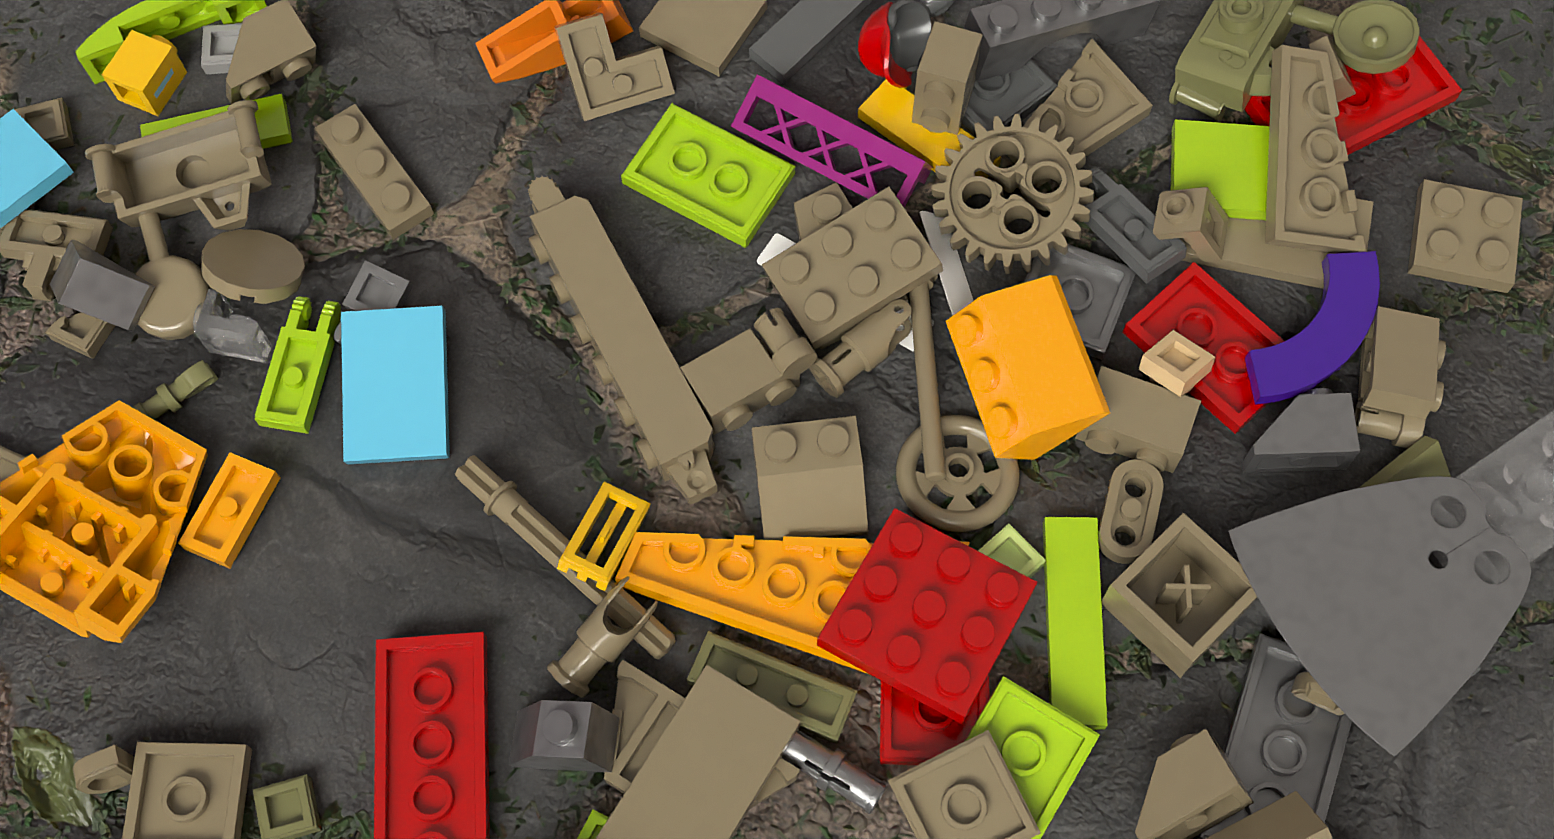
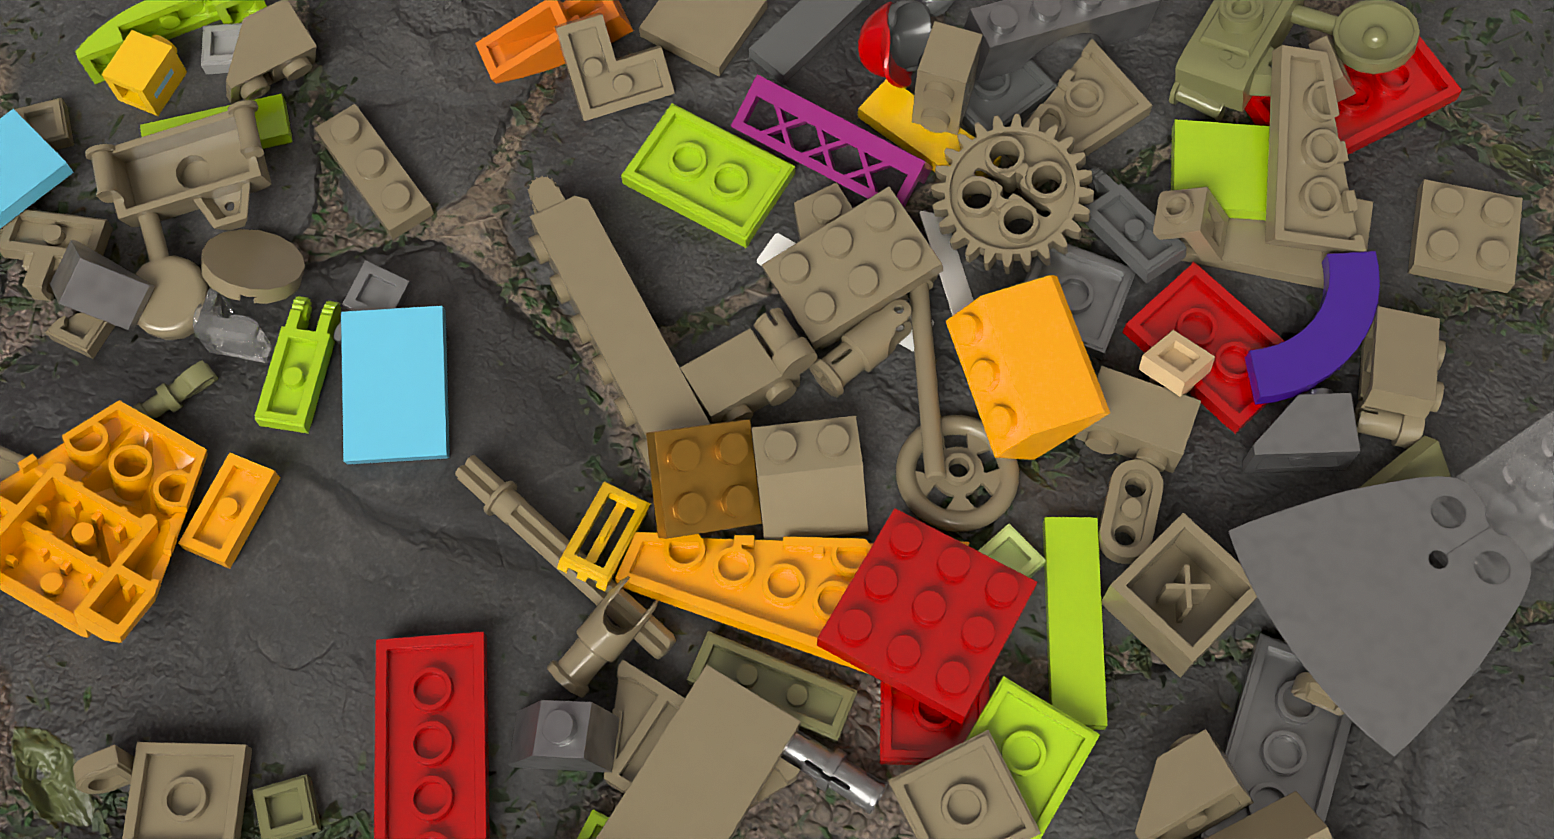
none -> pearl gold plate [646,420,762,539]

